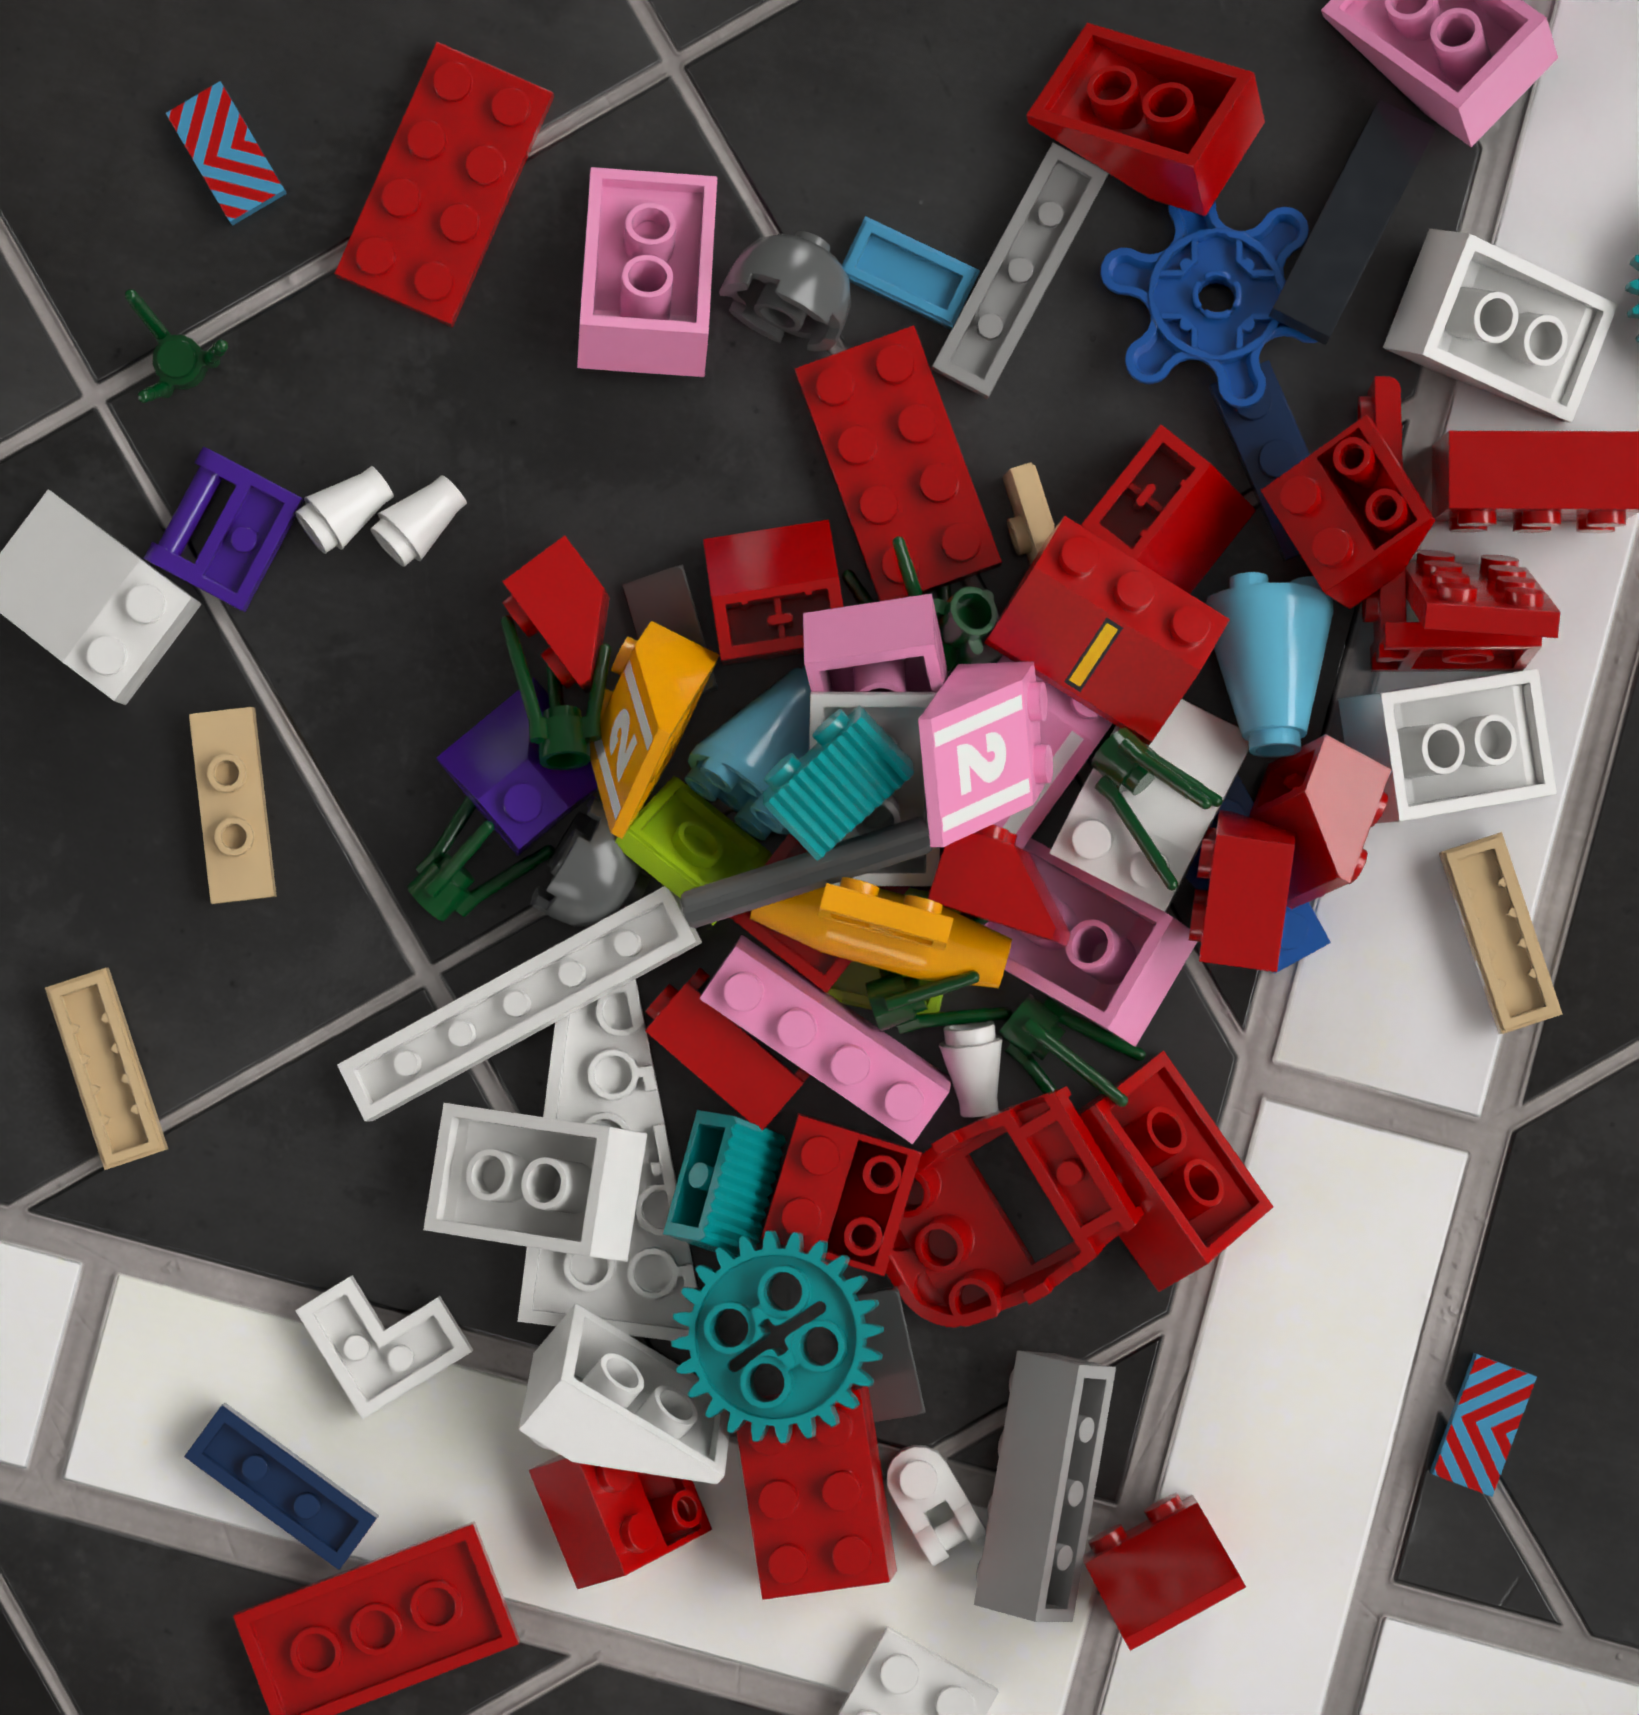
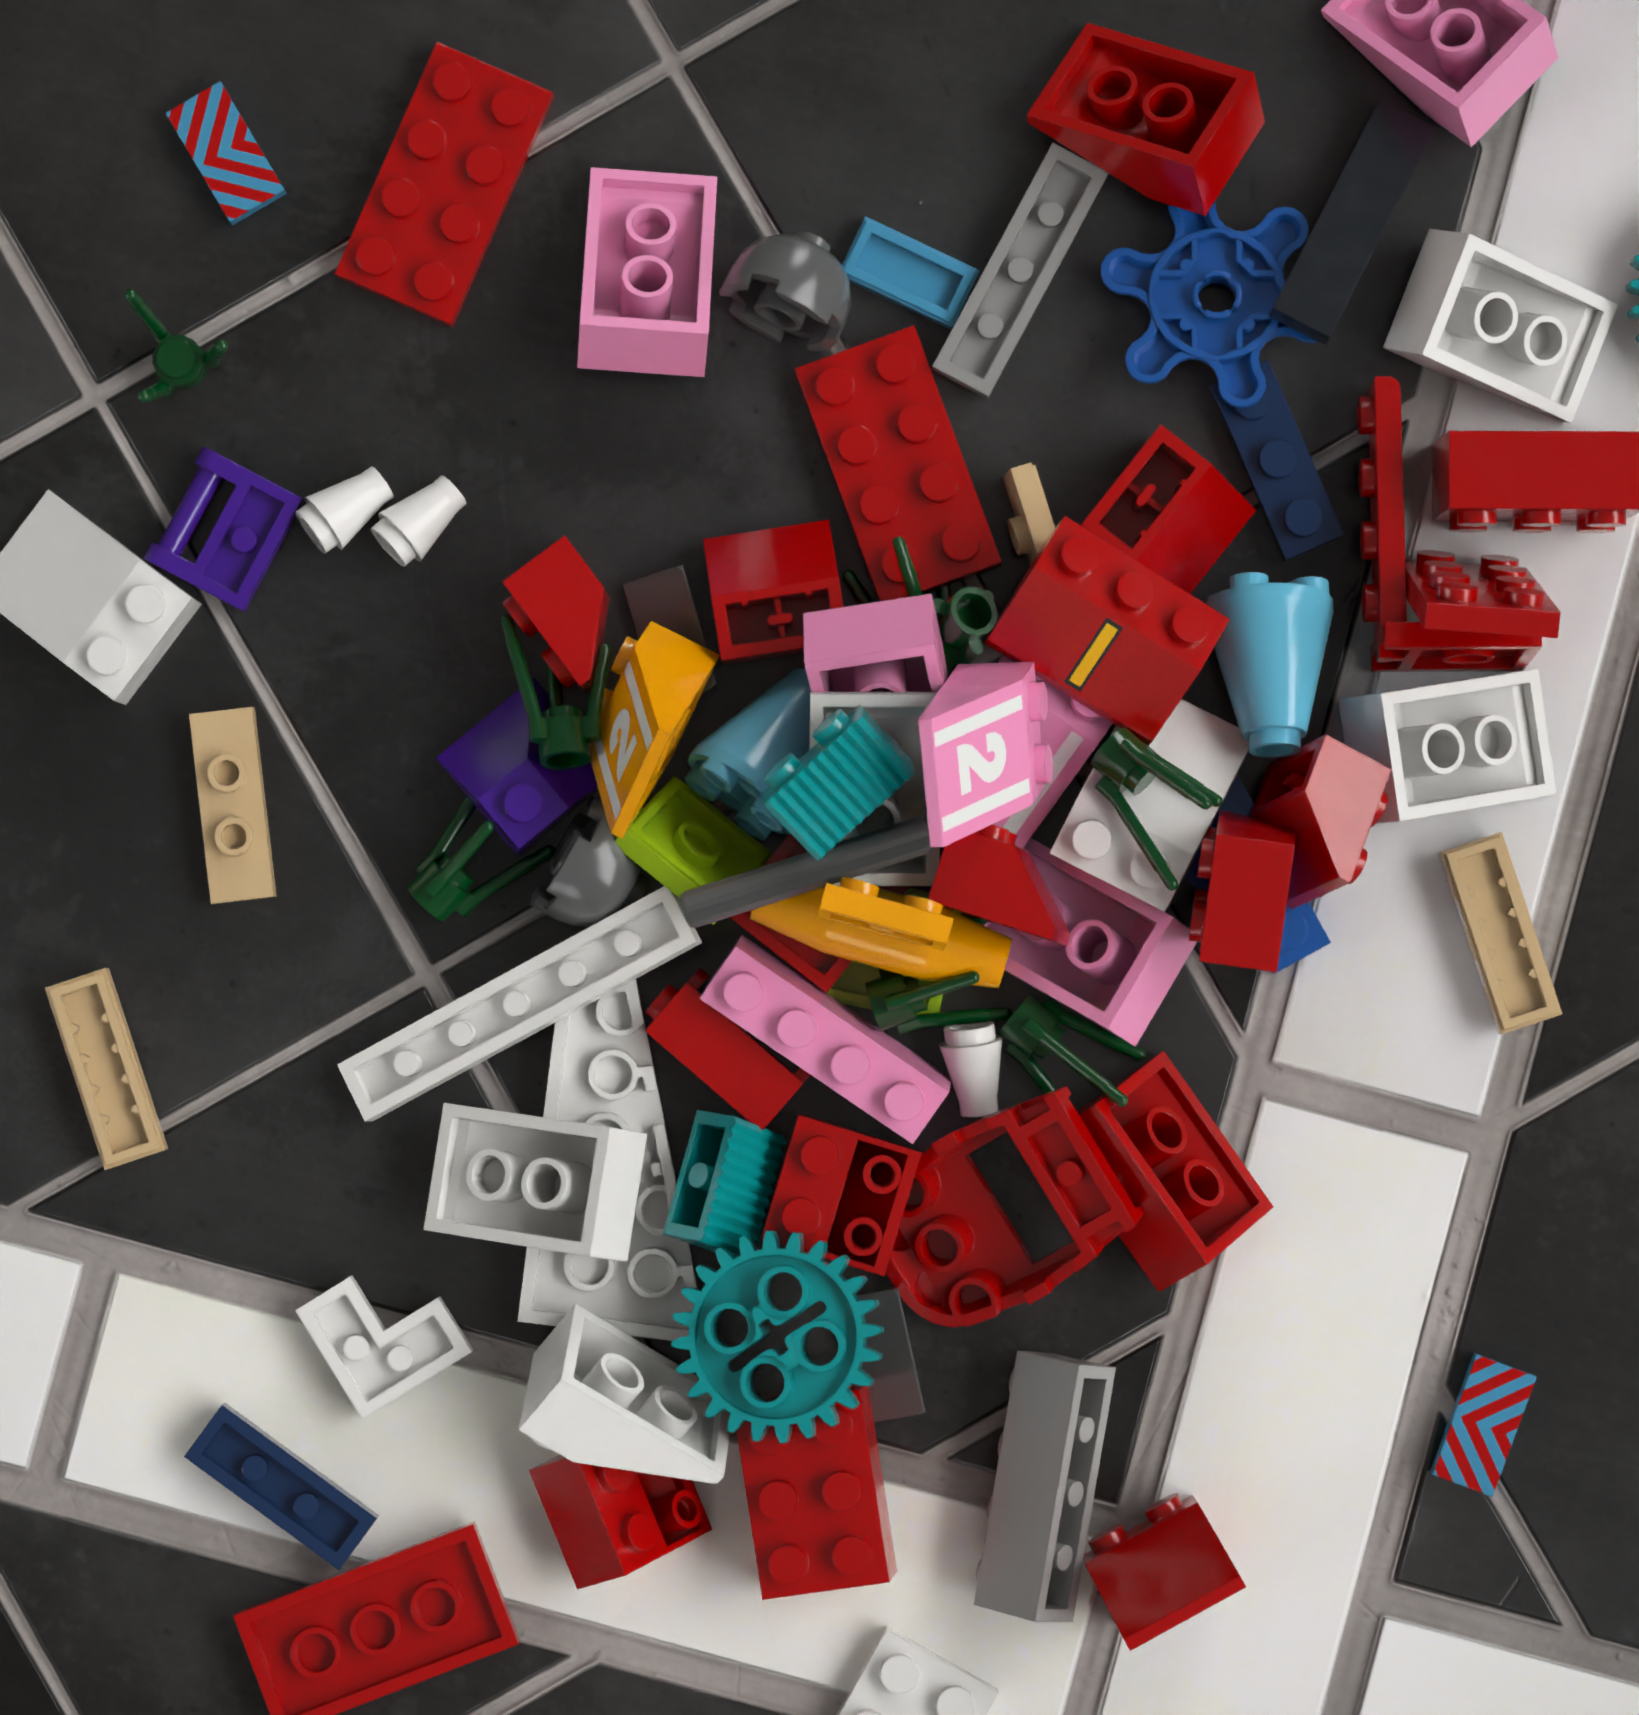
white plate [887,1445,986,1566] -> none
red slope [1261,415,1436,609] -> none

